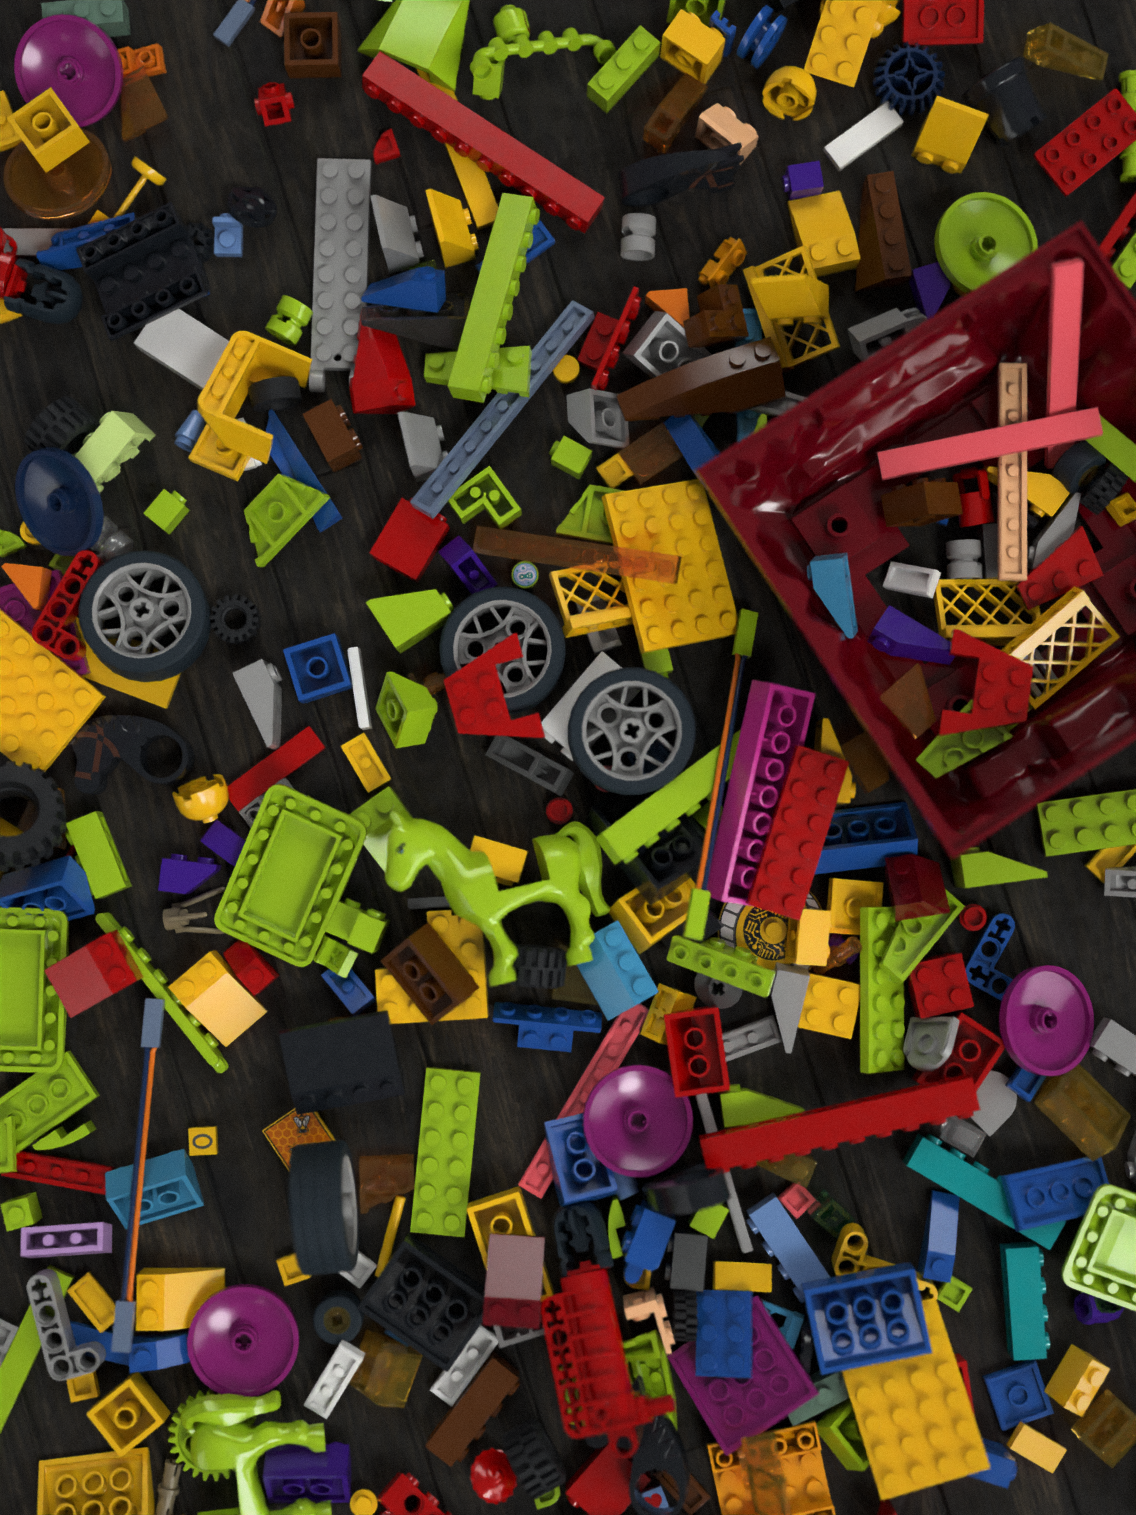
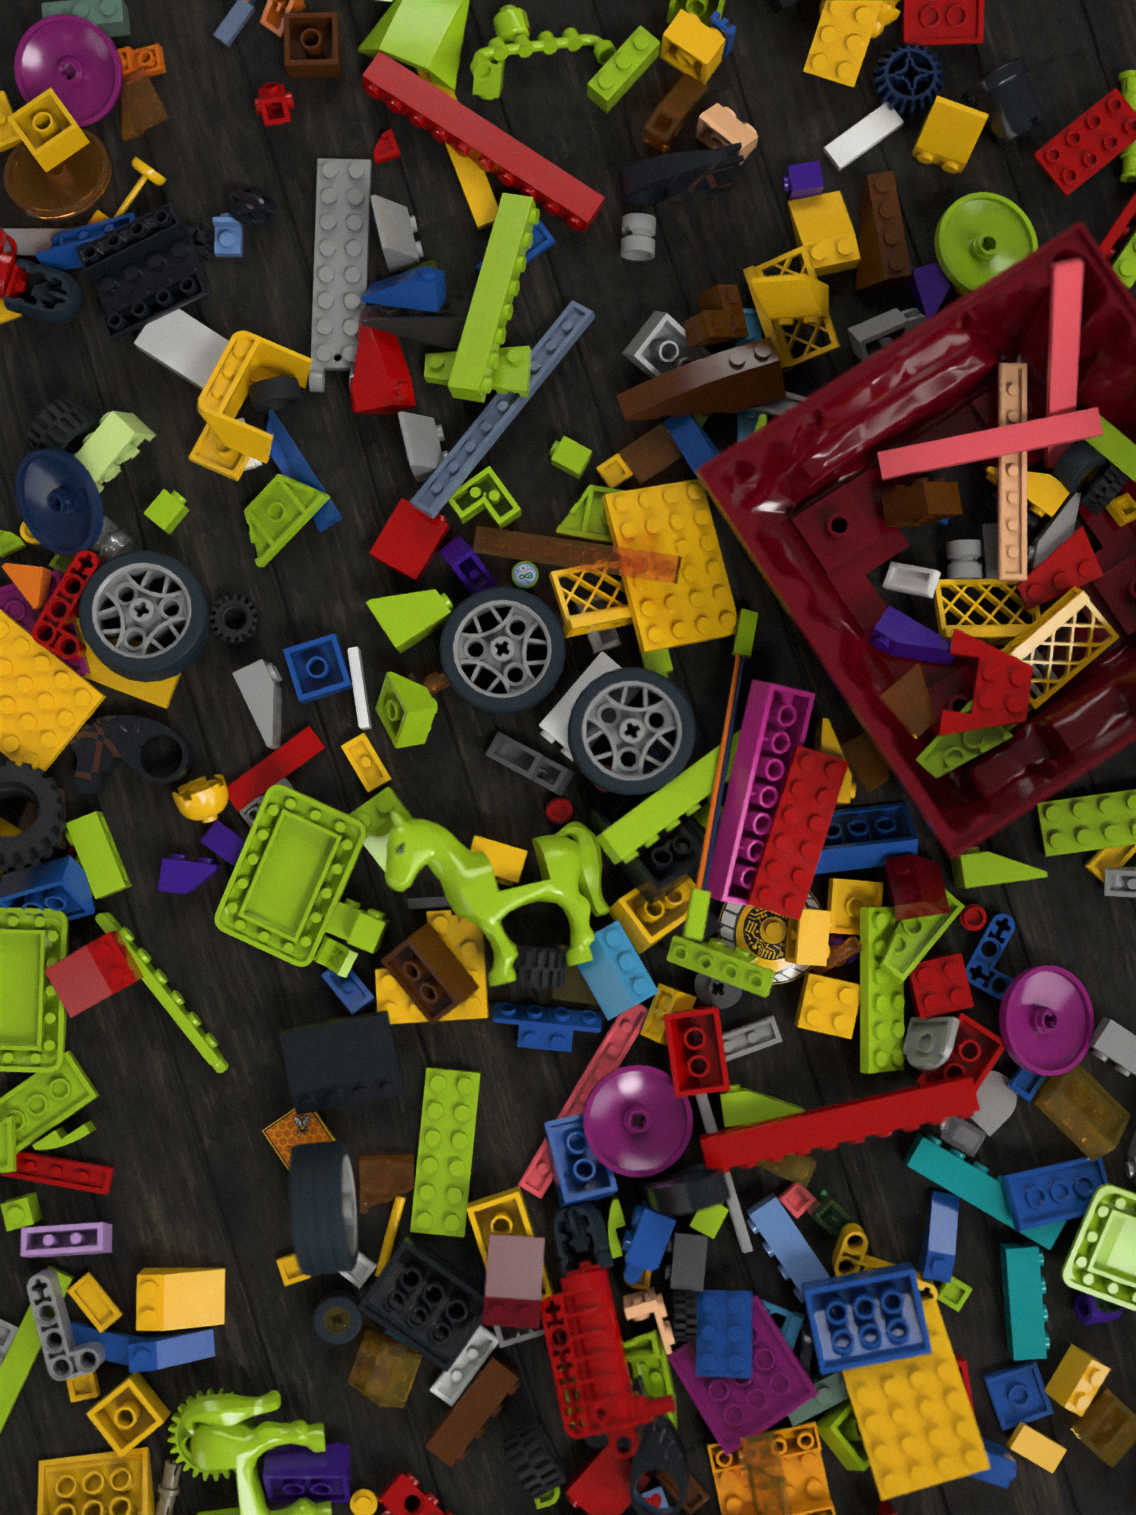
dark azure slope [105,1149,204,1229] -> none
piece [111,998,165,1353] -> none
dark tan plant [163,887,225,934] -> none
yellow slope [168,950,268,1047] -> none
medium blue cone [174,410,205,452] -> none
magenta dish [187,1284,299,1397] -> none
yellow tile [188,1126,218,1156] -> none
red slope [223,940,280,996] -> none
lime wheel [265,295,313,346] -> none
reddish brown brick [303,399,363,472] -> none
white tile [304,1339,366,1419] -> none
yellow slope [425,189,479,268] -> none
red wing [444,633,545,738] -> none
red piece [470,1447,517,1505] -> none
yellow tile [553,355,579,383] -> none
light grey slope [566,388,629,449] -> none
red bracket [577,286,642,391] -> none
medium blue cone [613,1171,640,1200] -> none
orange slope [645,288,690,329] -> none
light orange hinge [698,237,747,288] -> none
yellow slope [713,1261,772,1293] -> none
blue wheel [736,5,788,69] -> none
yellow cylinder [762,66,817,121] -> none
light grey slope [770,962,810,1054] -> none
dark azure slope [807,552,858,639] -> none
red piece [953,467,995,527] -> none
clear yellow slope [1023,23,1108,80] -> none

